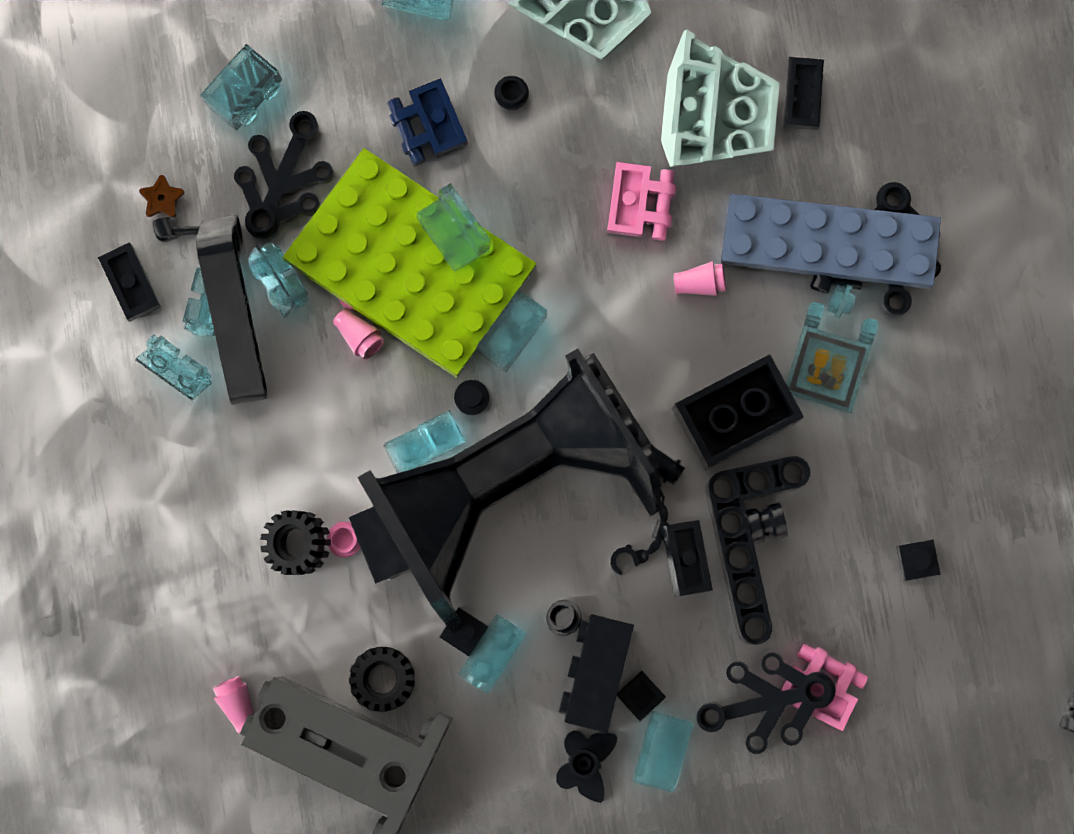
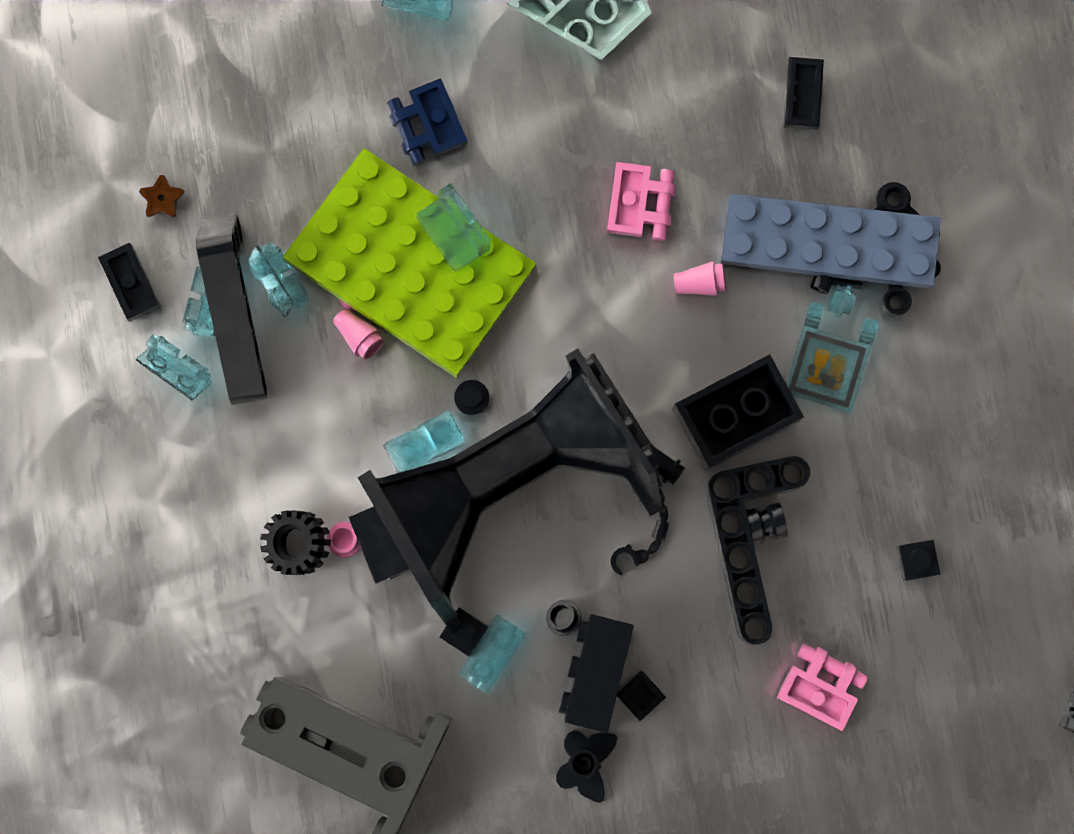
black hand [152,217,200,242] -> none
clear light blue brick [200,44,282,131] -> none
bright pink cone [213,676,254,733] -> none
black plant [234,111,334,239] -> none
black tyre [349,647,415,712] -> none
clear light blue brick [476,289,547,373] -> none
black plate [494,76,529,111] -> none
clear light blue panel [632,710,693,792] -> none
light aqua wedge [661,29,779,168] -> none
black plate [662,520,713,597] -> none
black plant [697,652,836,754] -> none

